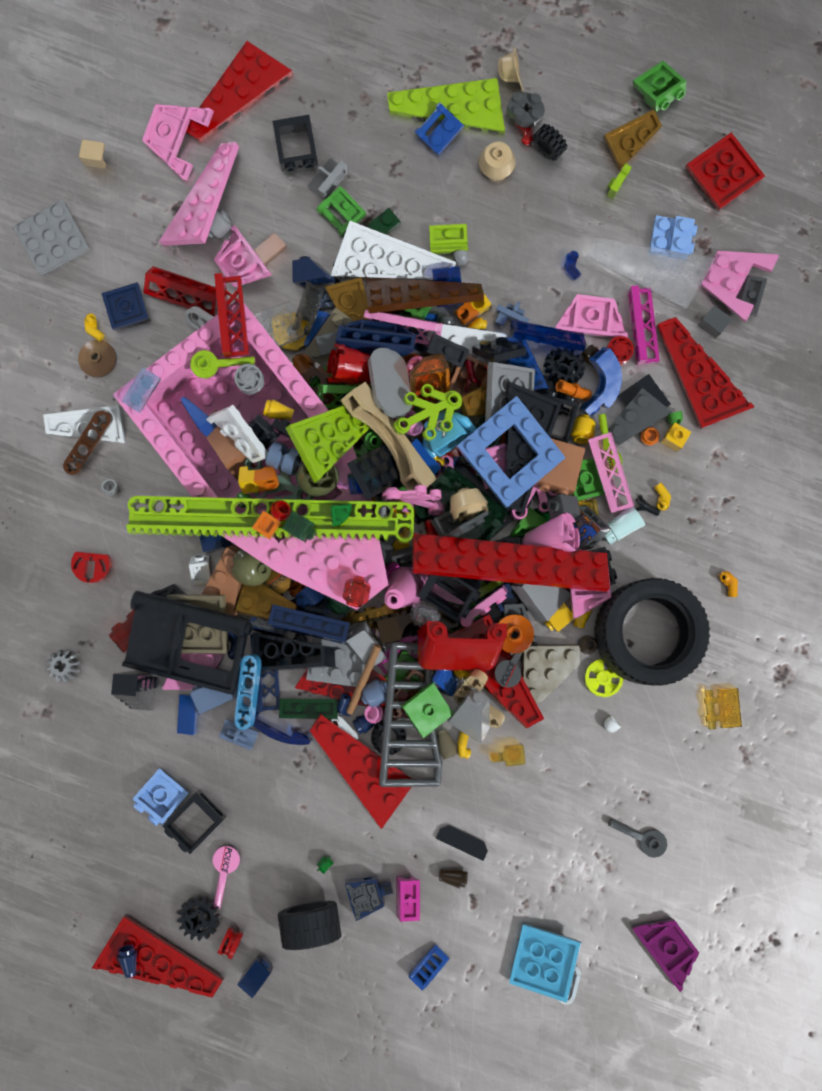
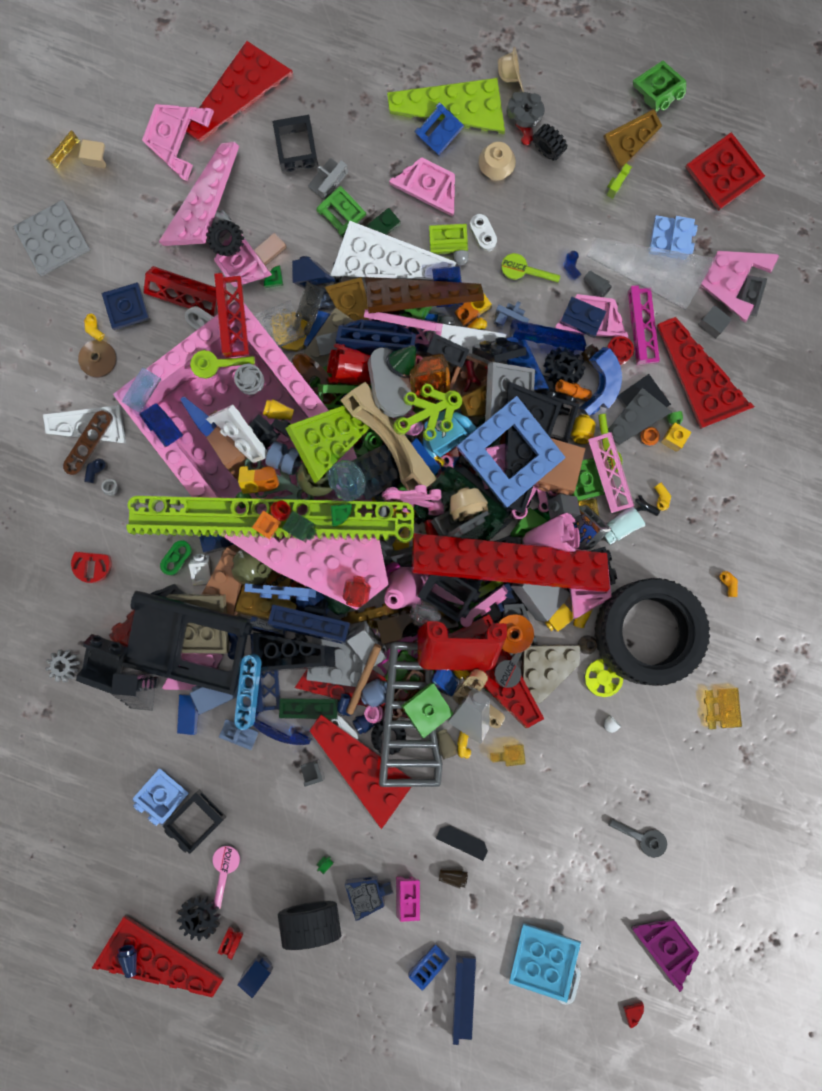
none -> clear yellow slope [46,130,79,168]
none -> black panel [76,634,128,694]
none -> dark blue arm [84,458,106,483]
none -> clear blue slope [139,403,183,447]
none -> green plate [160,540,192,575]
none -> black tyre [207,220,244,256]
none -> medium blue wing [244,584,316,601]
none -> green tile [264,265,283,288]
none -> dark grey panel [300,759,325,787]
none -> clear light blue tile [328,460,366,501]
none -> dark green hat [386,345,417,378]
none -> bright pink wing [389,157,455,217]
none -> dark blue fence [452,955,476,1045]
none -> white plate [470,214,497,251]
none -> lime piece [501,253,560,283]
none -> dark blue plate [560,297,607,338]
none -> dark grey cone [584,271,612,297]
none -> red tile [623,1002,644,1028]

